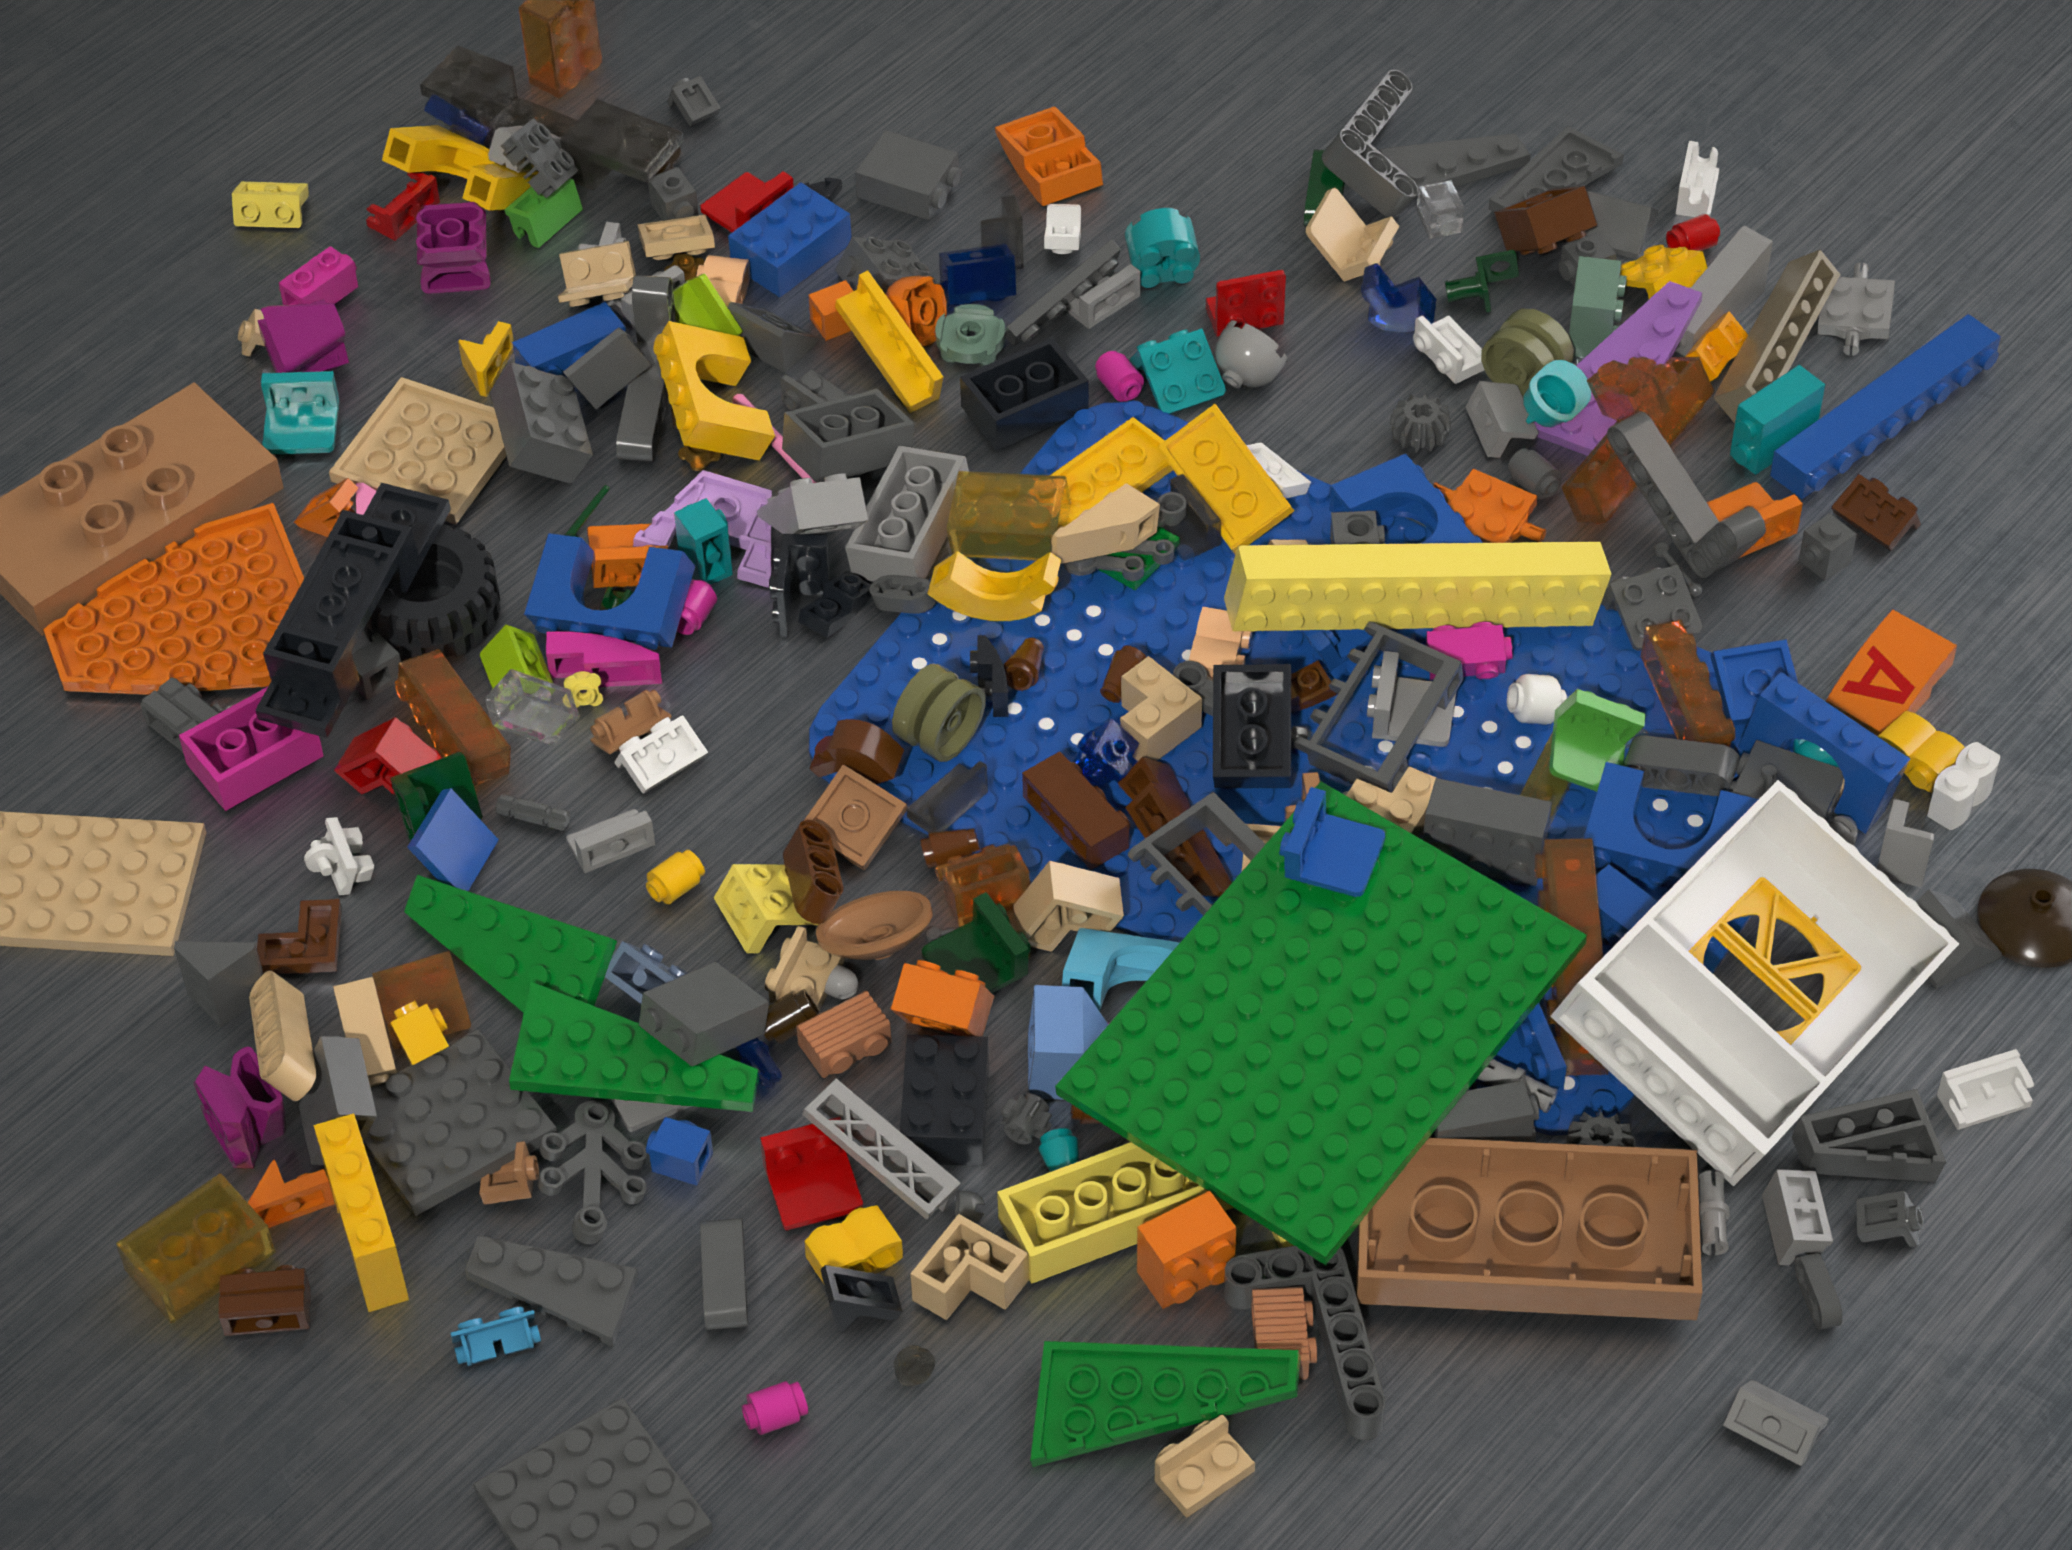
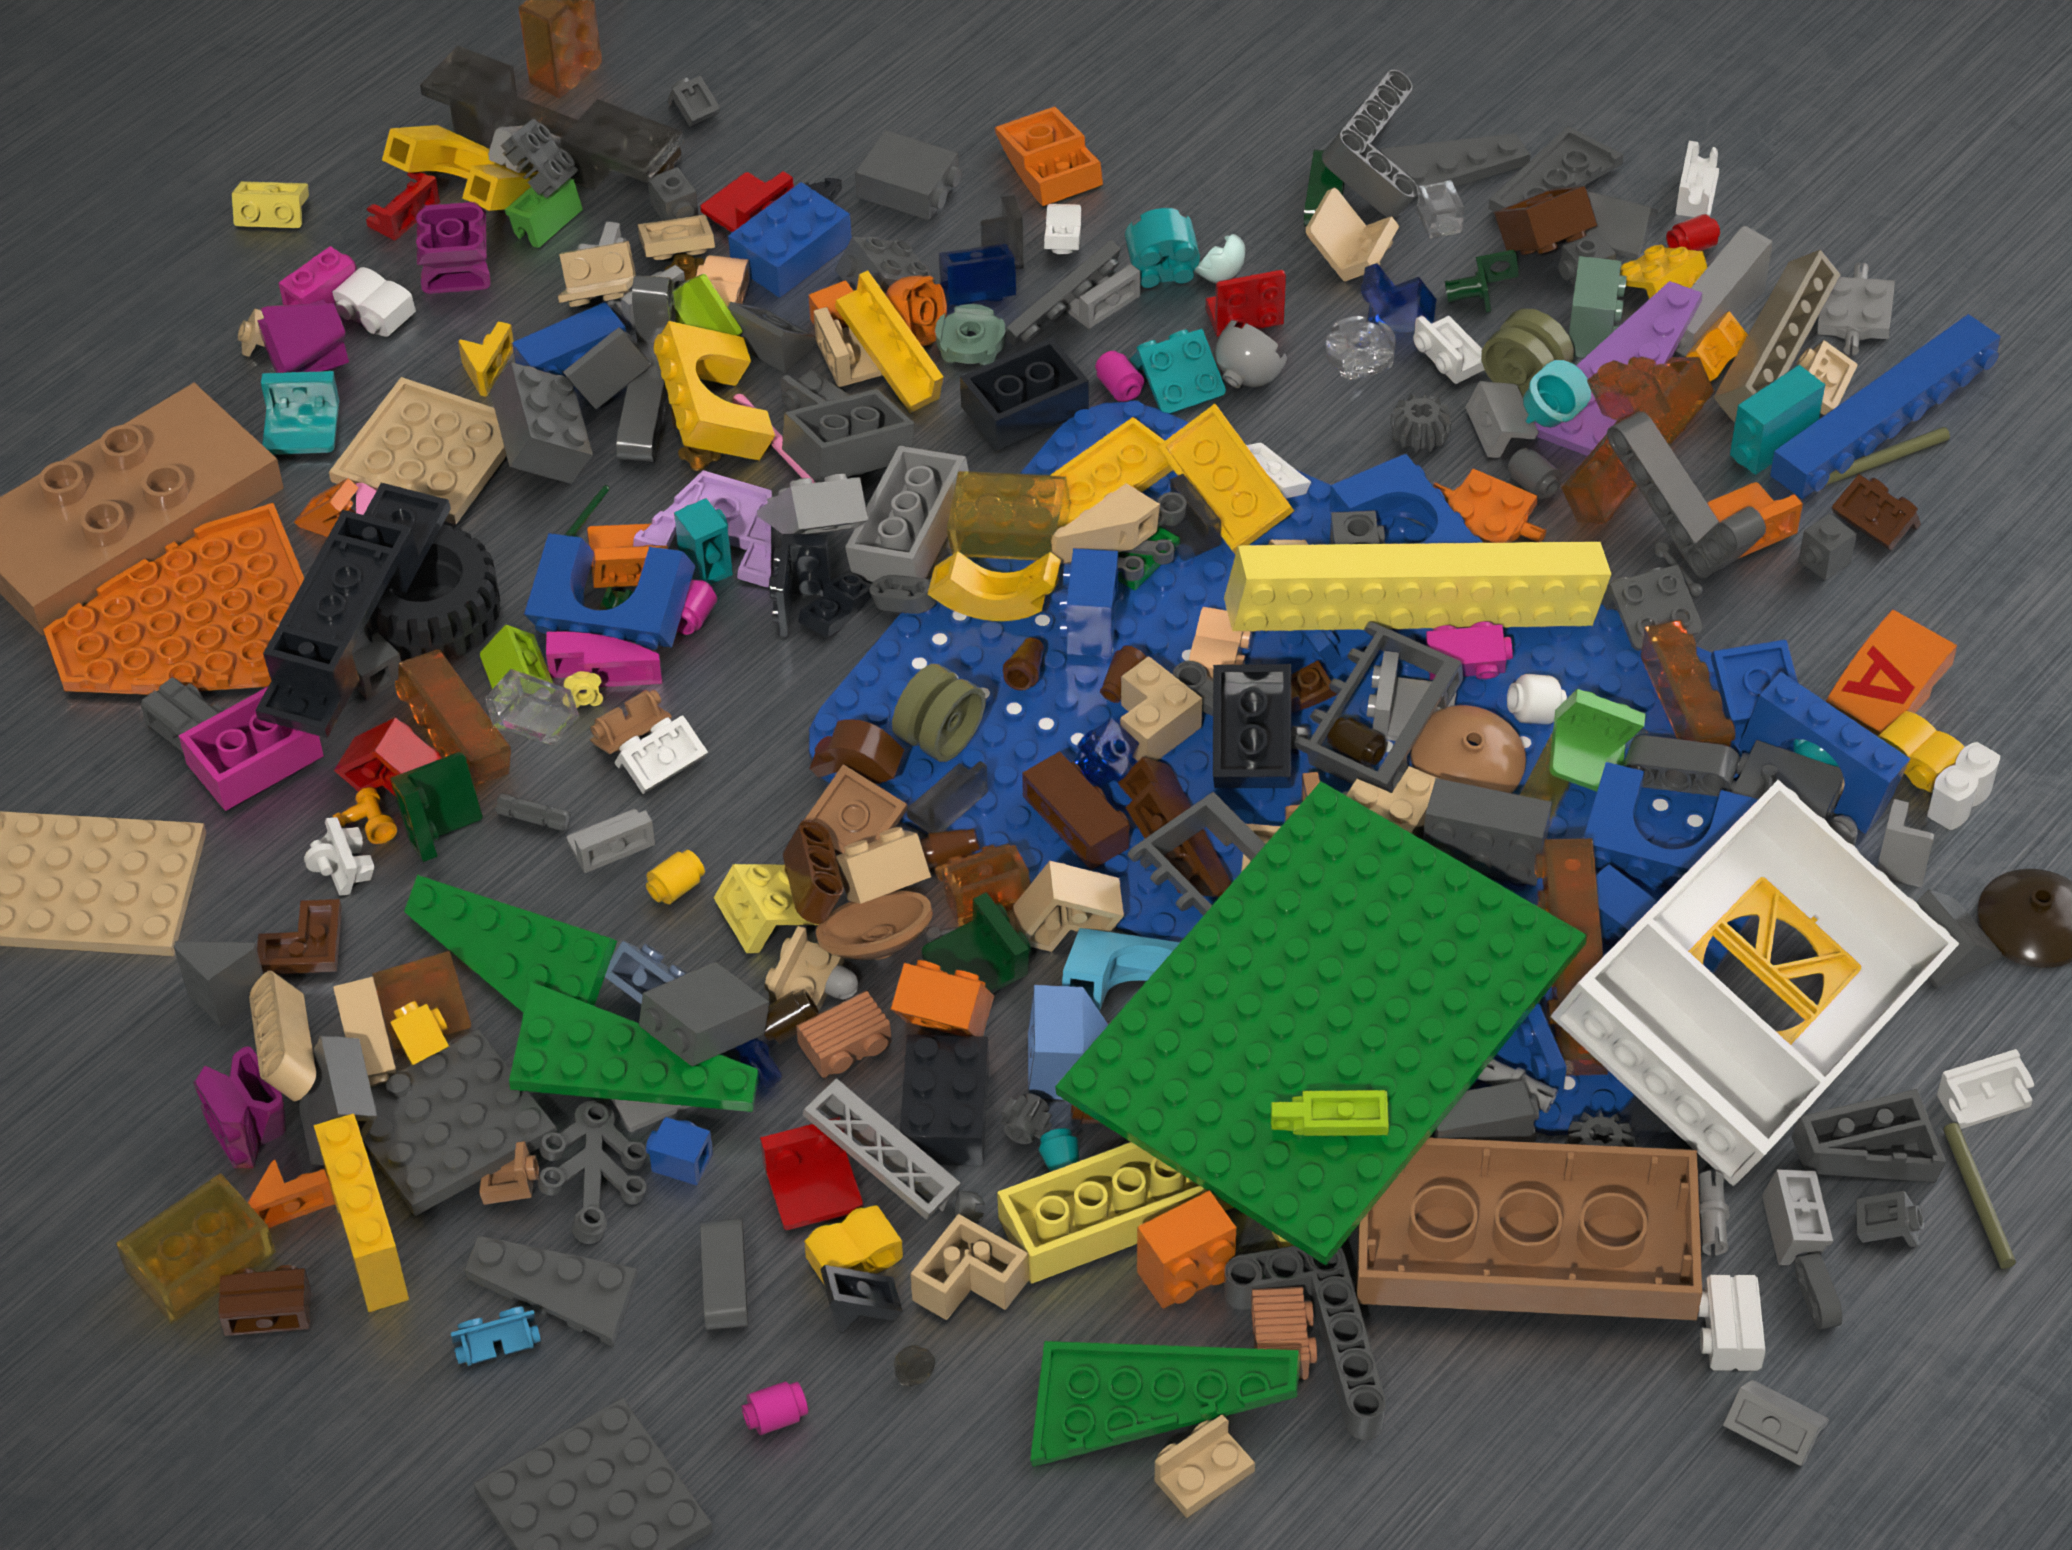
blue tile [407,788,499,891] -> none
clear blue axle [424,95,491,145] -> none
black slope [970,635,1008,717] -> none
blue bracket [1279,787,1385,897] -> none
none -> white brick [332,267,416,337]
none -> light orange piece [332,787,397,844]
none -> tan bracket [813,307,882,387]
none -> tan brick [836,827,931,904]
none -> blue brick [1060,548,1118,657]
none -> light aqua hair [1194,234,1246,284]
none -> lime hinge [1271,1090,1389,1136]
none -> clear plate [1325,316,1396,380]
none -> dark brown brick [1327,717,1386,767]
none -> medium nougat dish [1410,705,1526,794]
none -> white brick [1698,1275,1766,1371]
none -> tan bracket [1796,340,1858,416]
none -> olive bar [1825,427,1950,486]
none -> olive bar [1943,1123,2016,1269]

